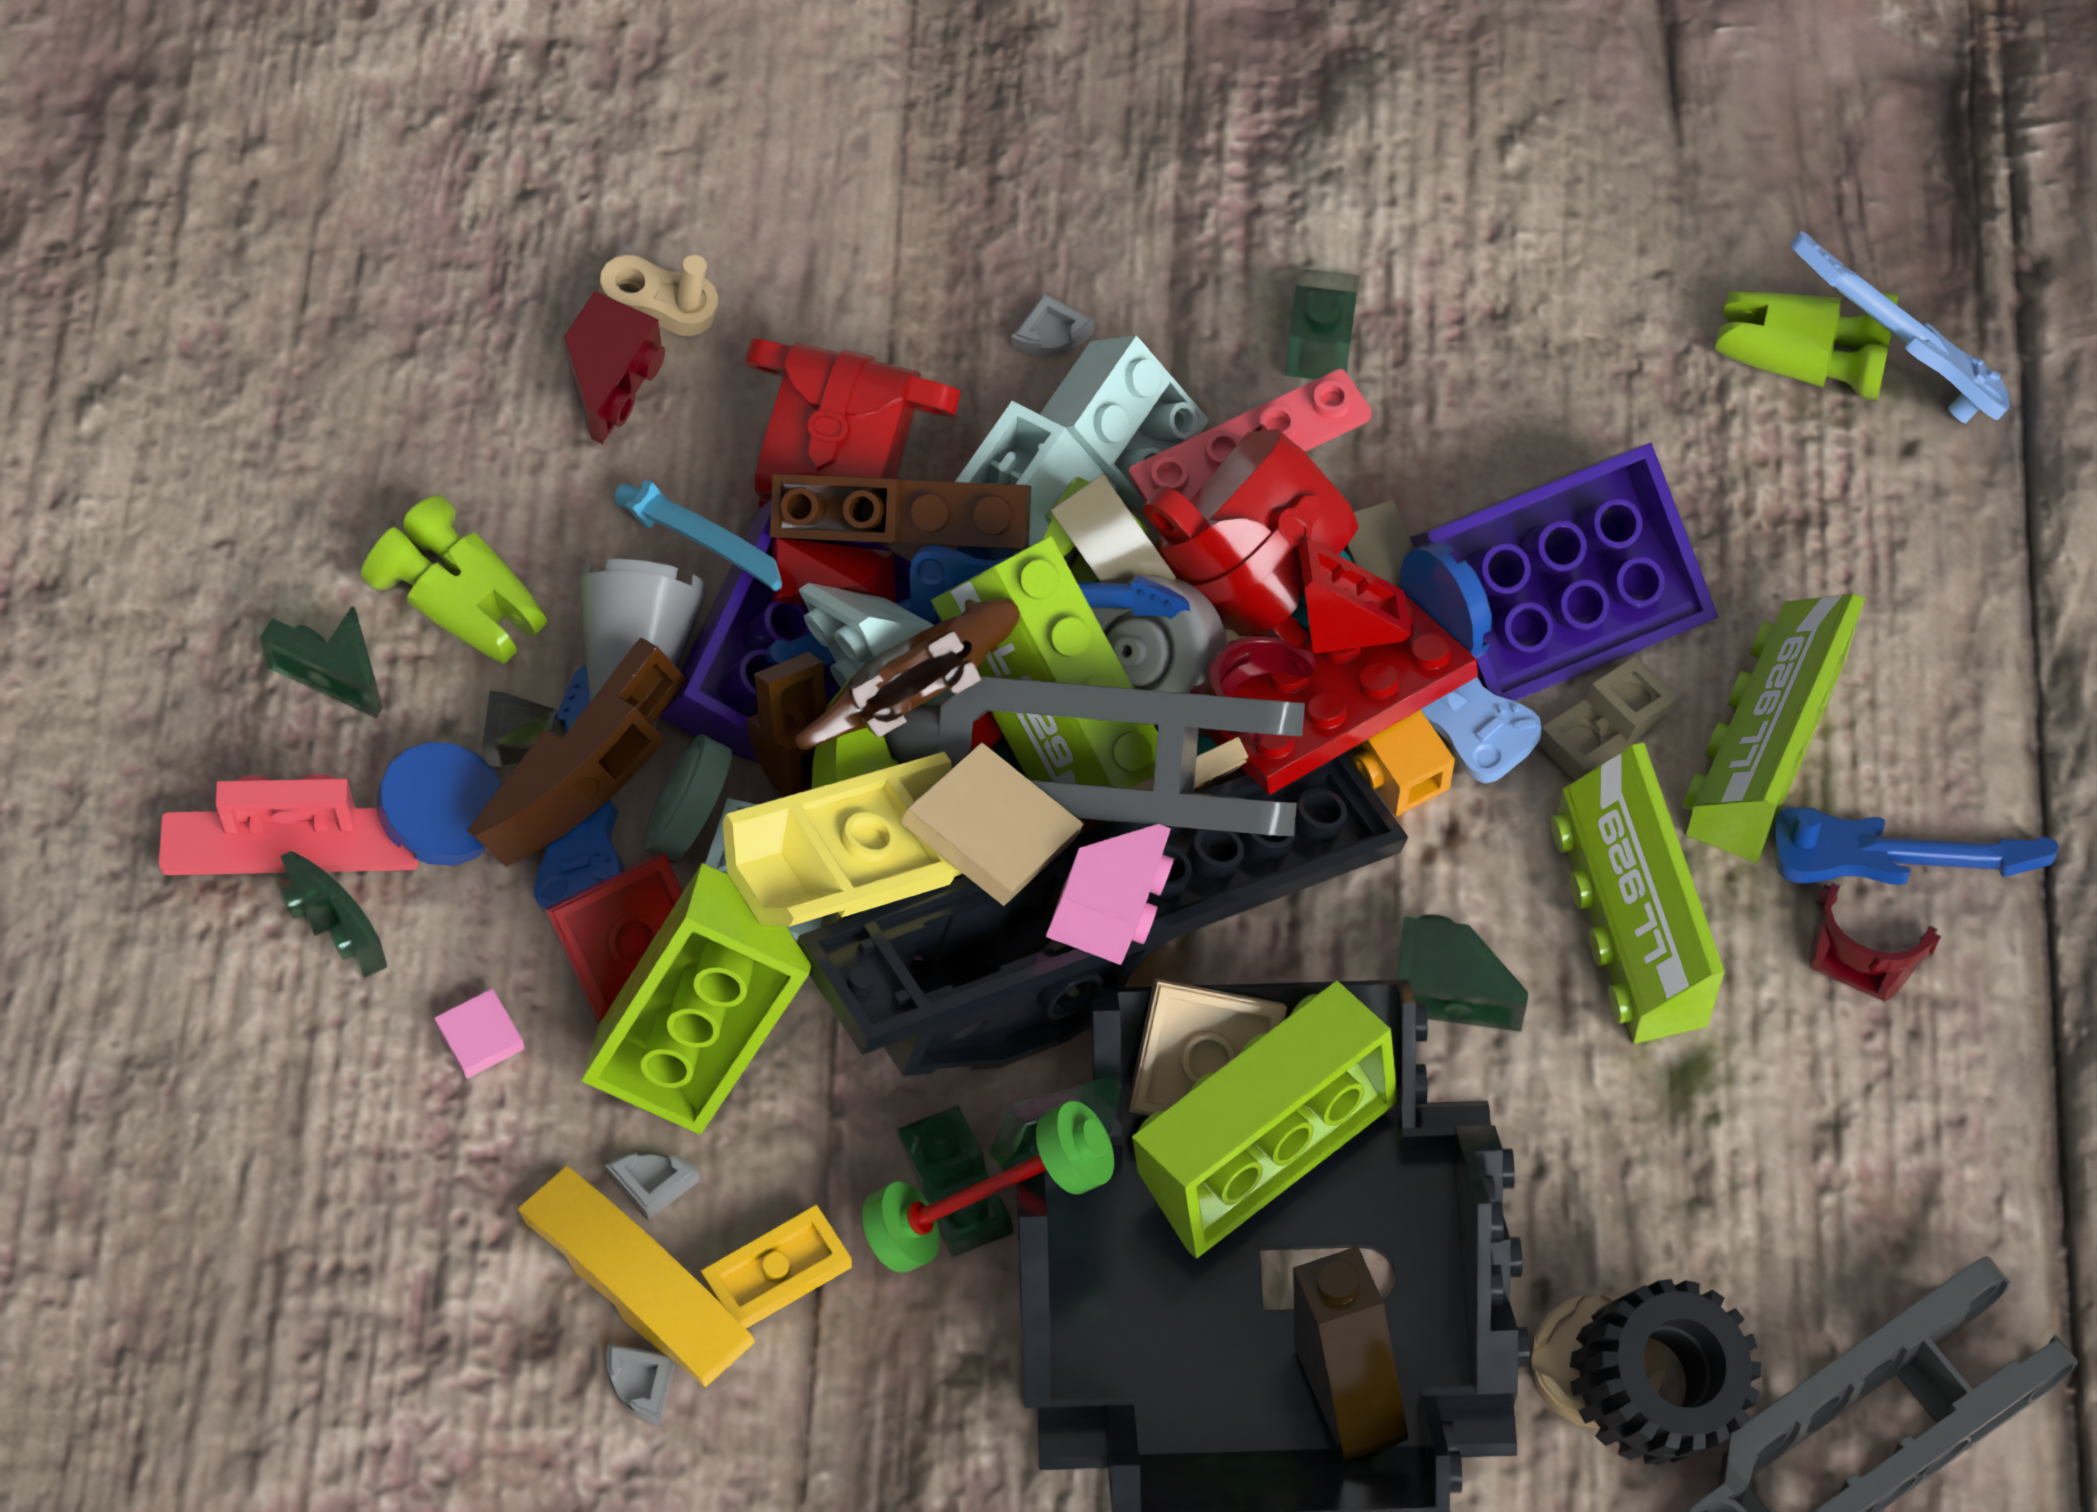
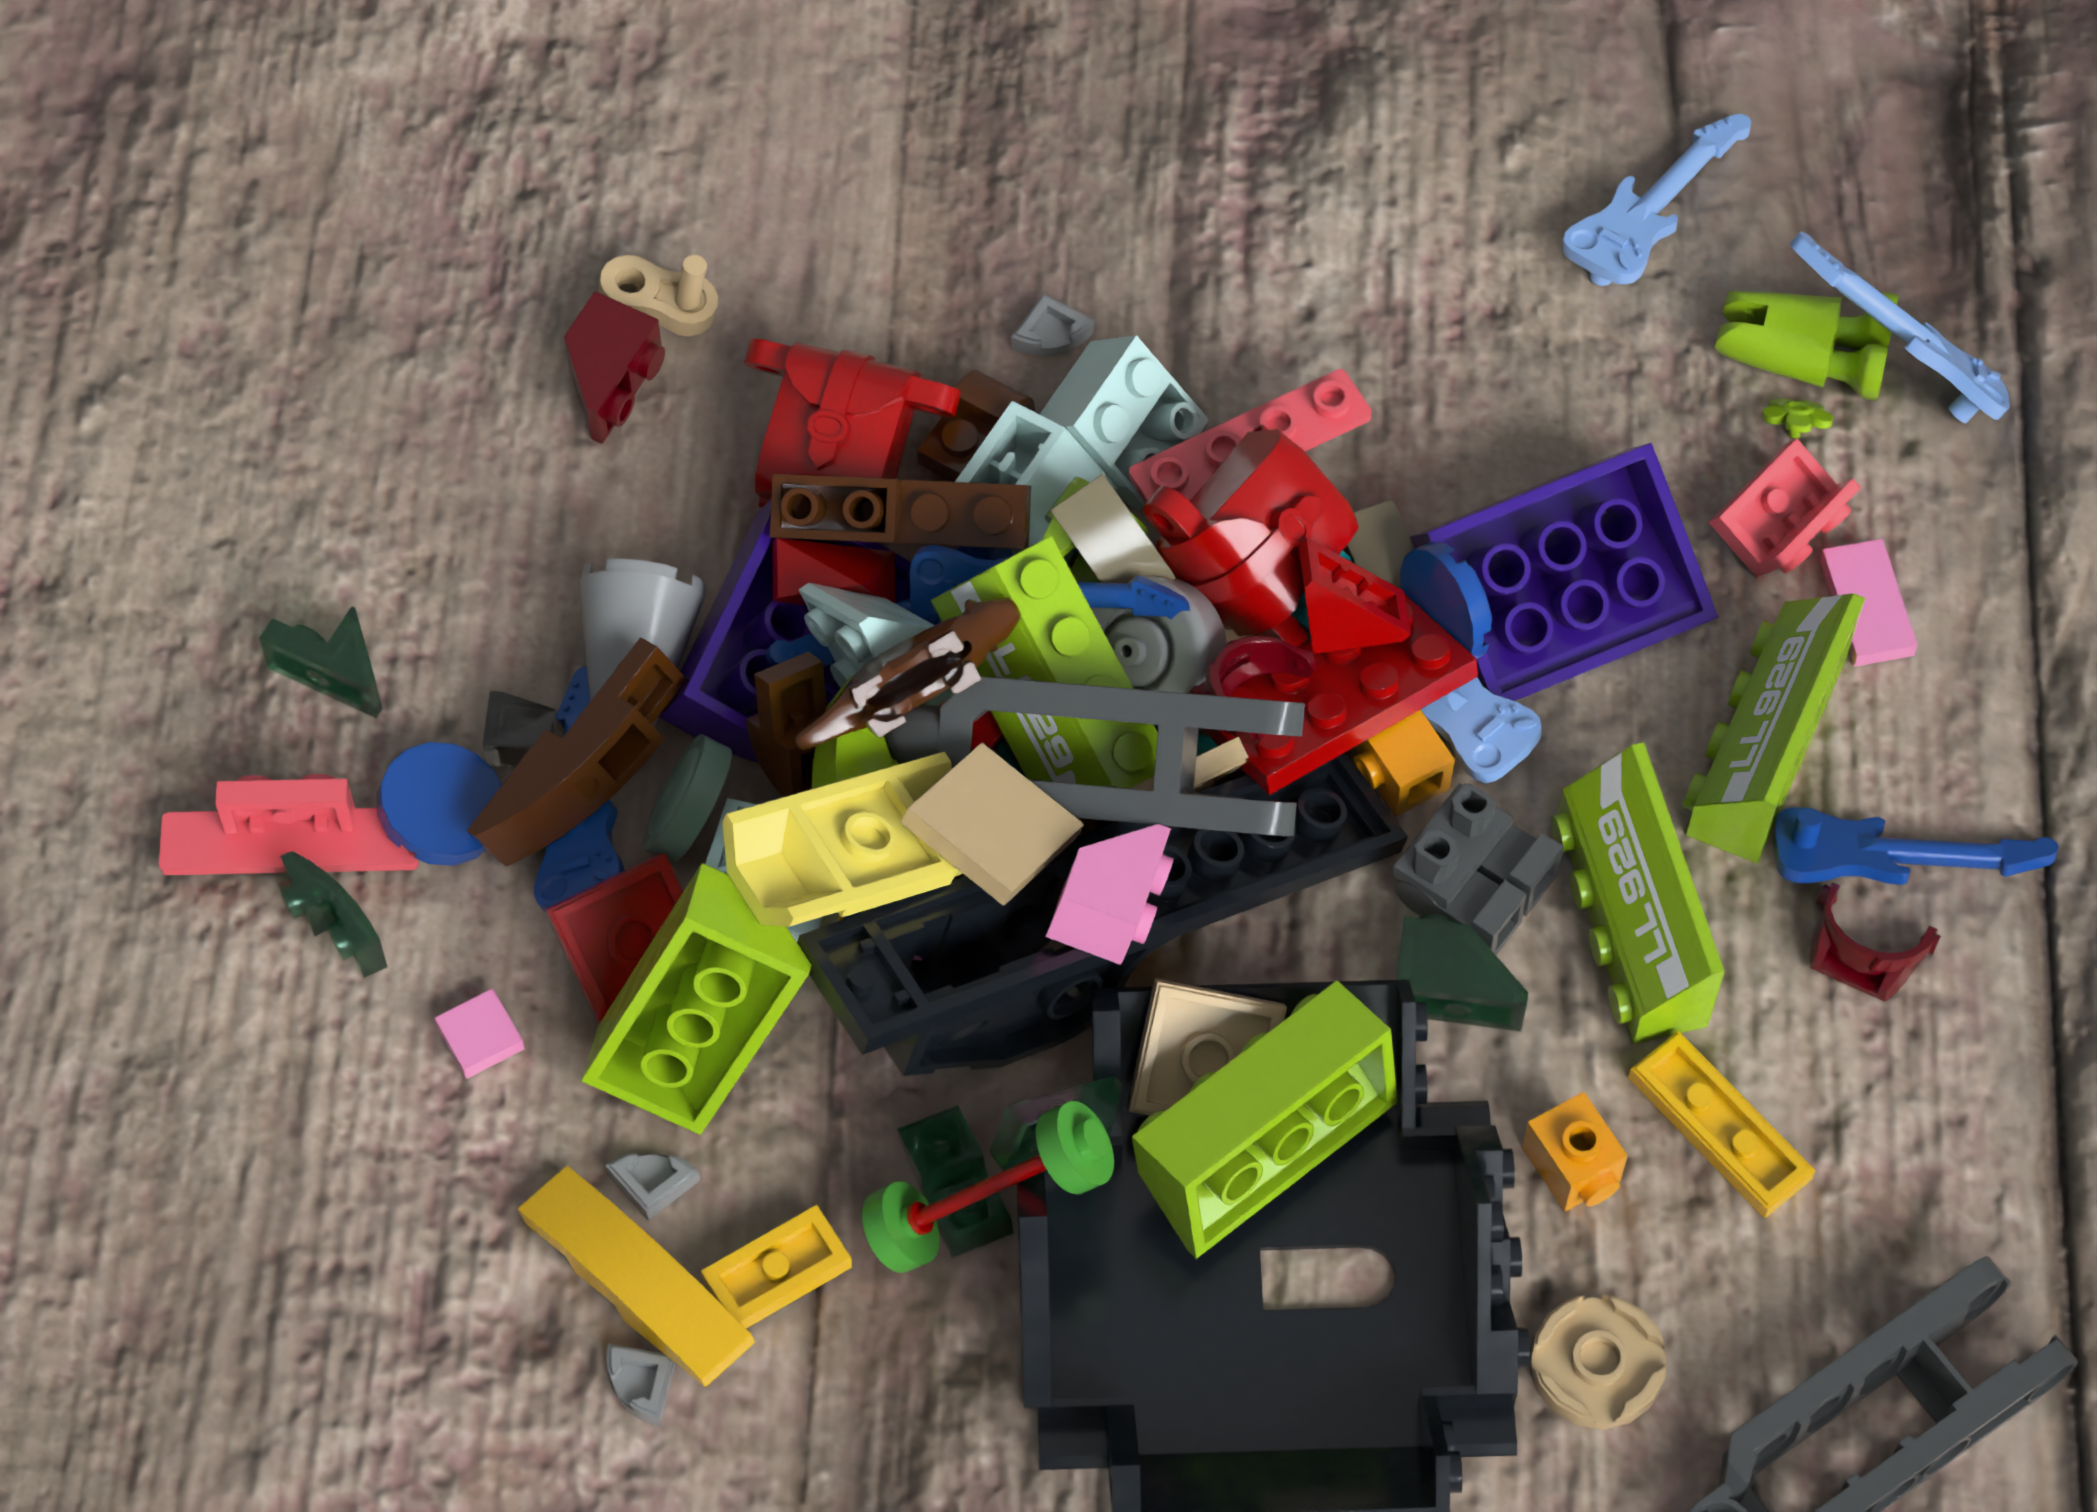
lime piece [360,495,548,665] -> none
medium azure sword [615,480,782,591] -> none
clear green slope [1285,268,1360,379] -> none
dark brown slope [1293,1246,1408,1462] -> none
dark tan slope [1537,656,1678,781] -> none
black tyre [1570,1279,1762,1465] -> none
none -> reddish brown brick [917,370,1035,482]
none -> dark grey hips [1392,783,1564,965]
none -> light orange brick [1522,1091,1628,1212]
none -> light blue piece [1561,114,1751,286]
none -> yellow tile [1628,1031,1816,1219]
none -> coral bracket [1708,438,1861,578]
none -> lime plant [1762,398,1833,439]
none -> bright pink tile [1820,539,1918,667]

